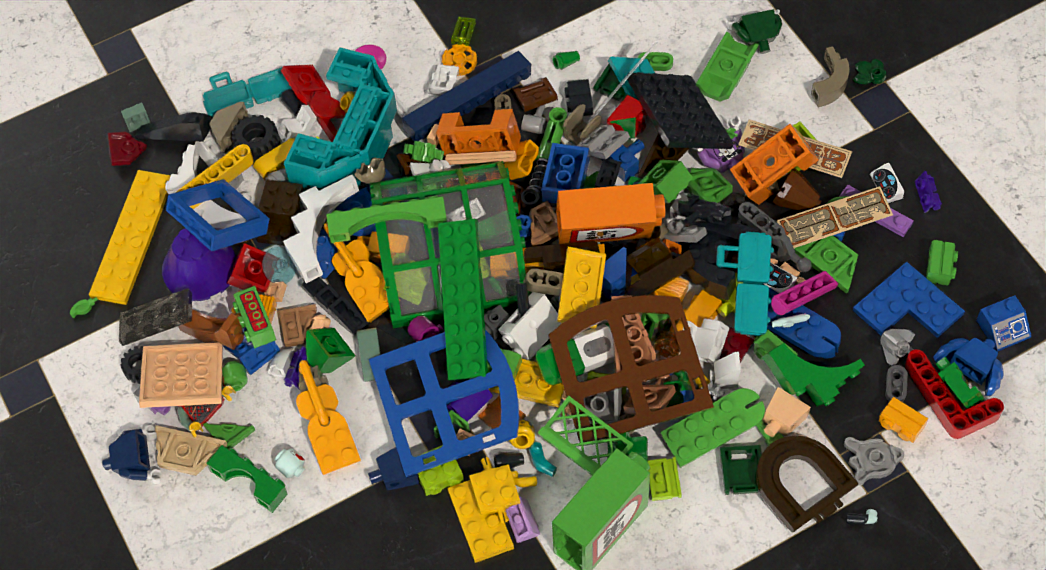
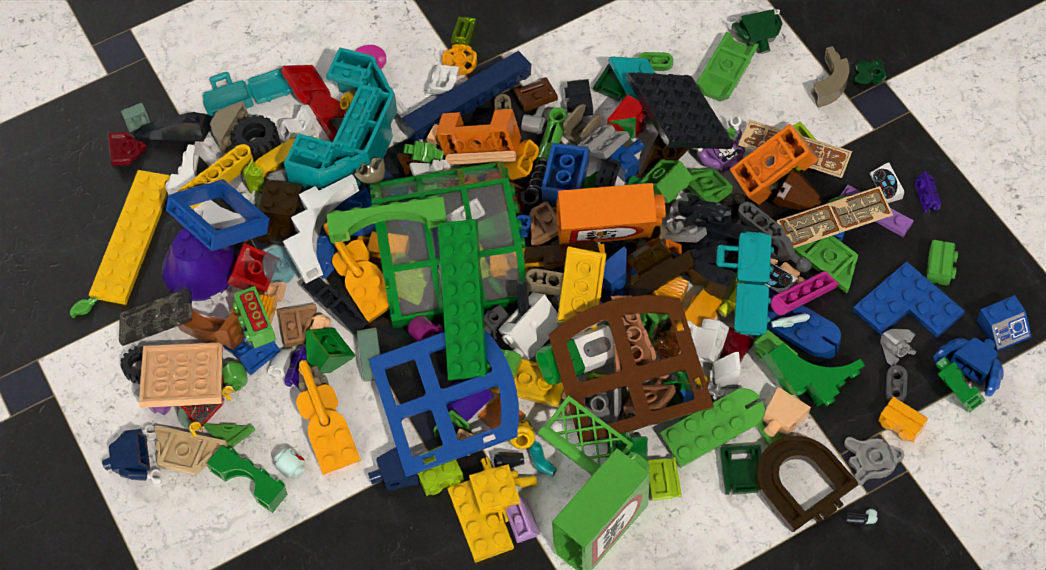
black cone [281,89,302,116] -> none
green cone [552,51,580,70] -> none
white sticker [587,41,659,123] -> none
red beam [905,349,1004,439] -> none
none -> lime hinge [243,159,265,194]

